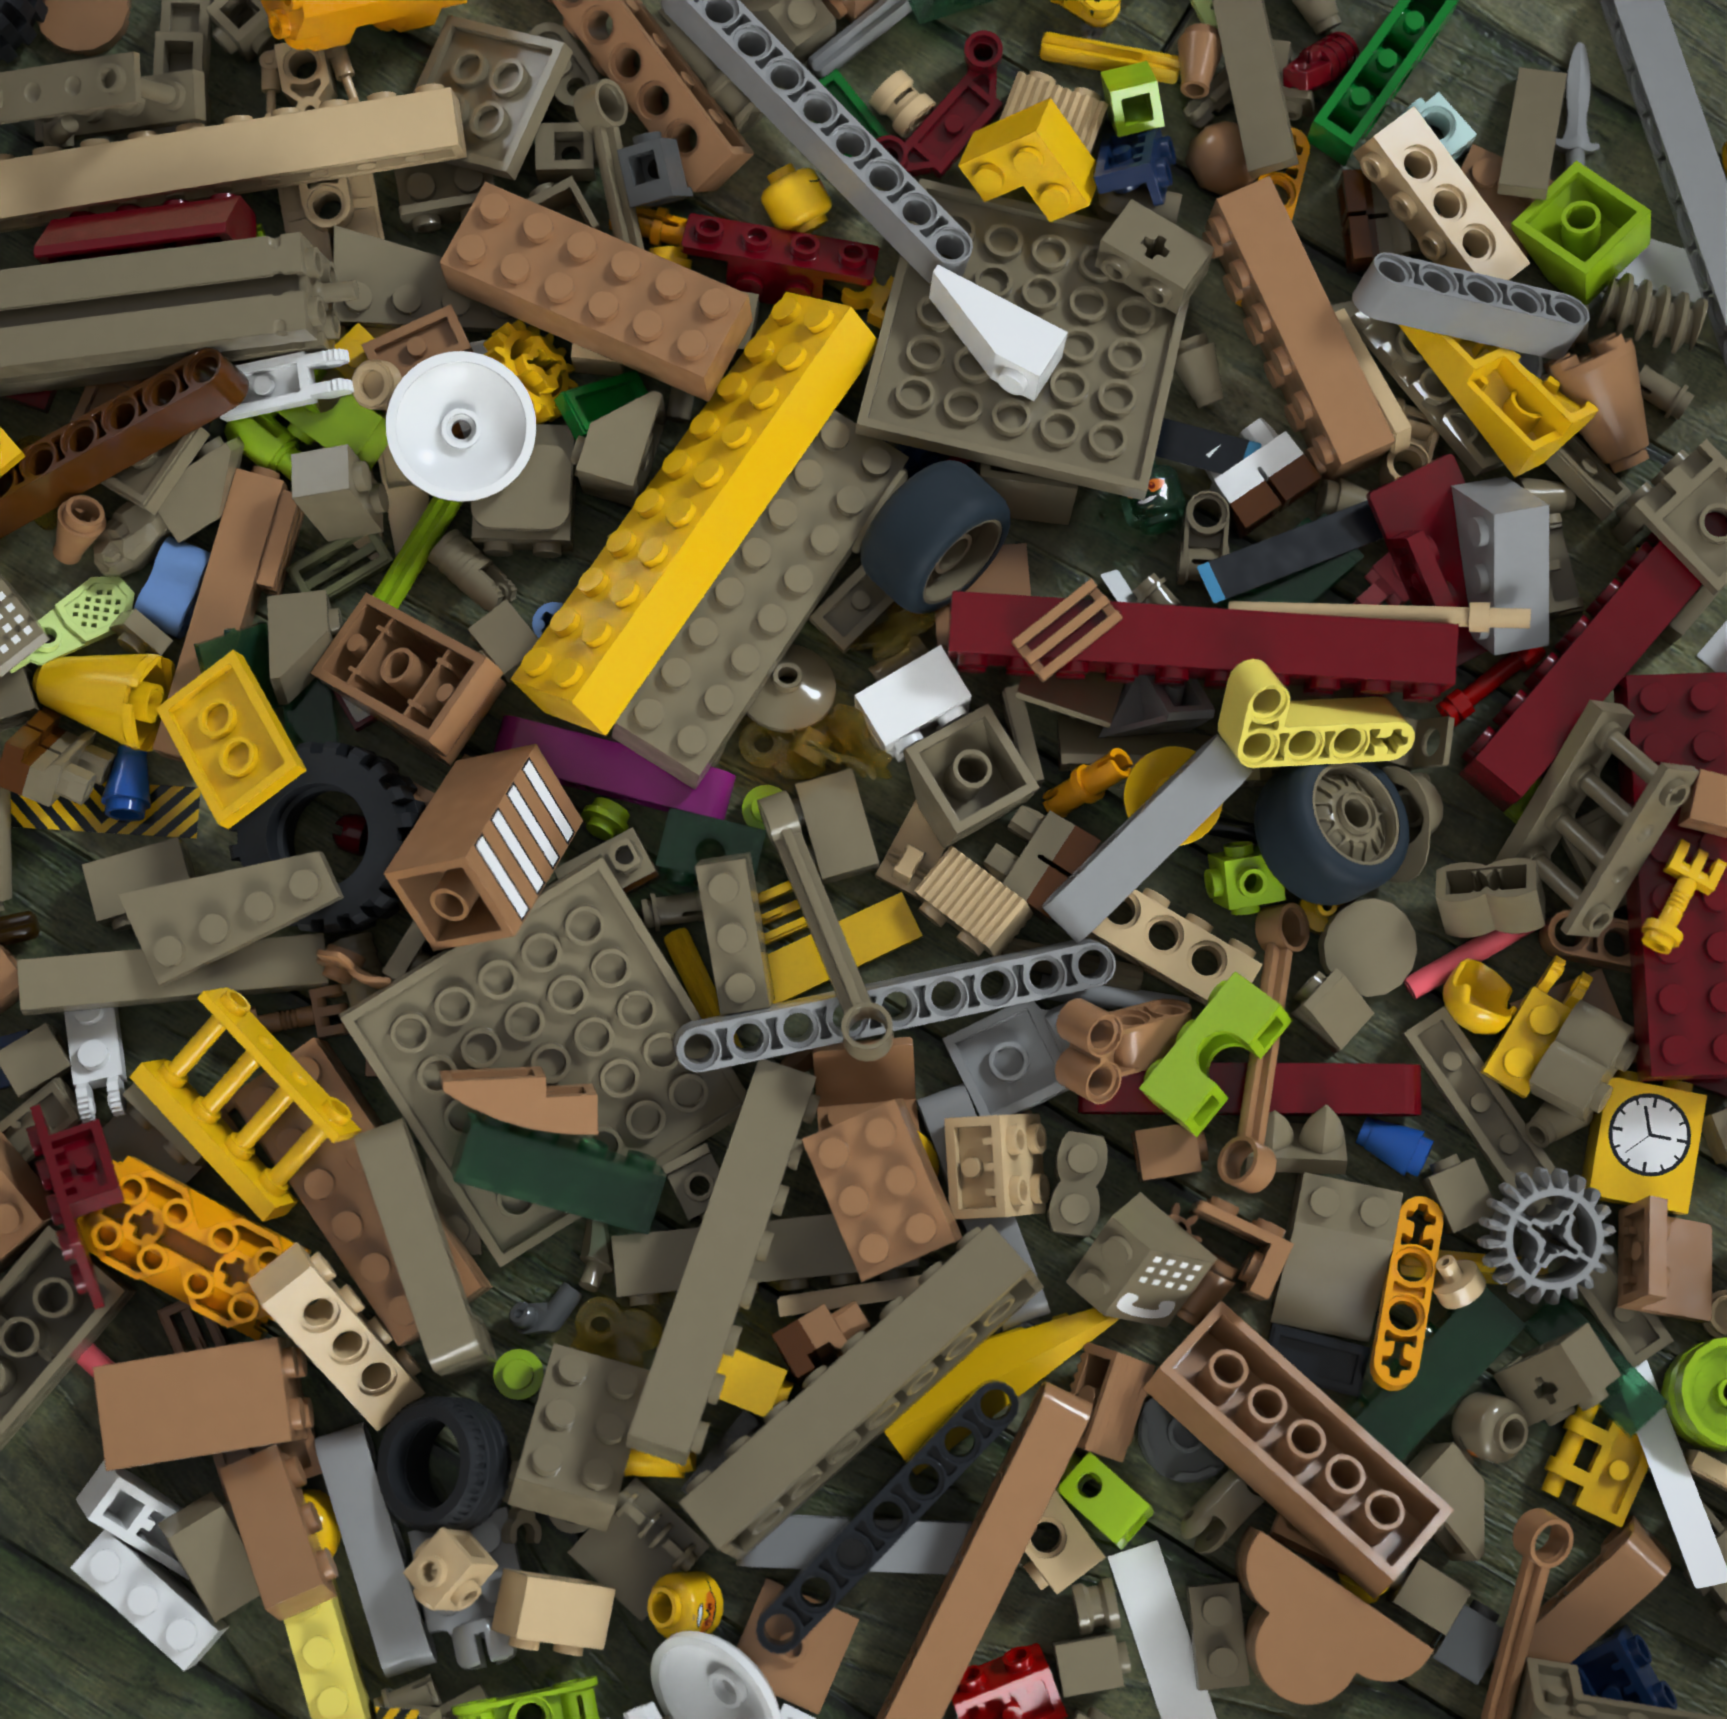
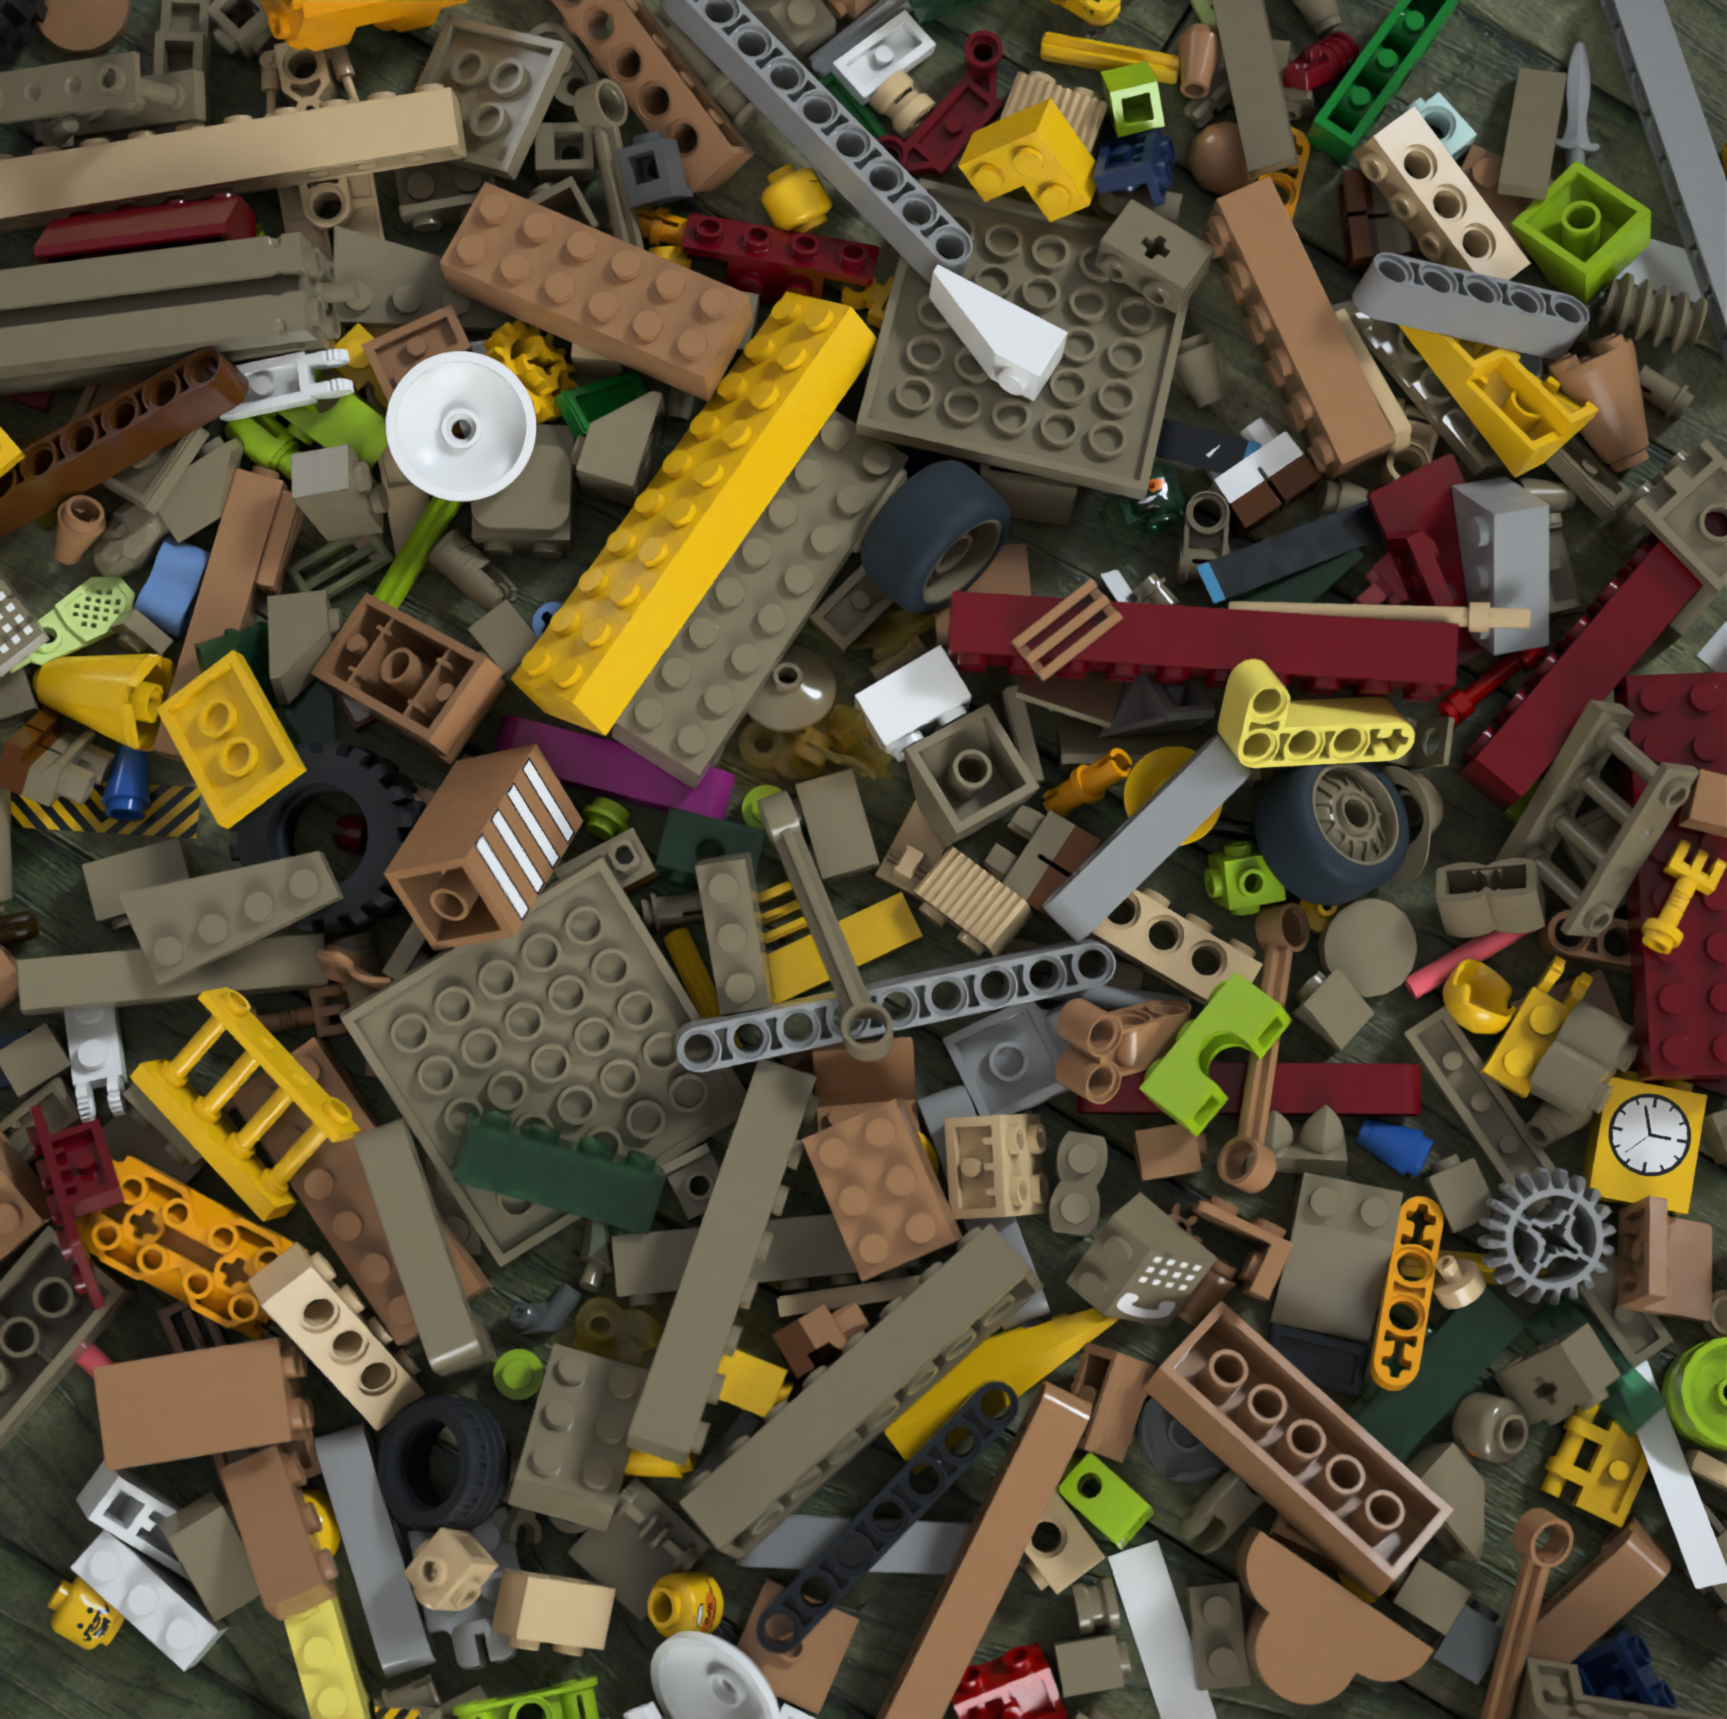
tan tile [351,360,402,410] -> none
medium nougat slope [439,1066,598,1135] -> none
none -> yellow head [47,1575,125,1650]
none -> white plate [831,10,936,106]

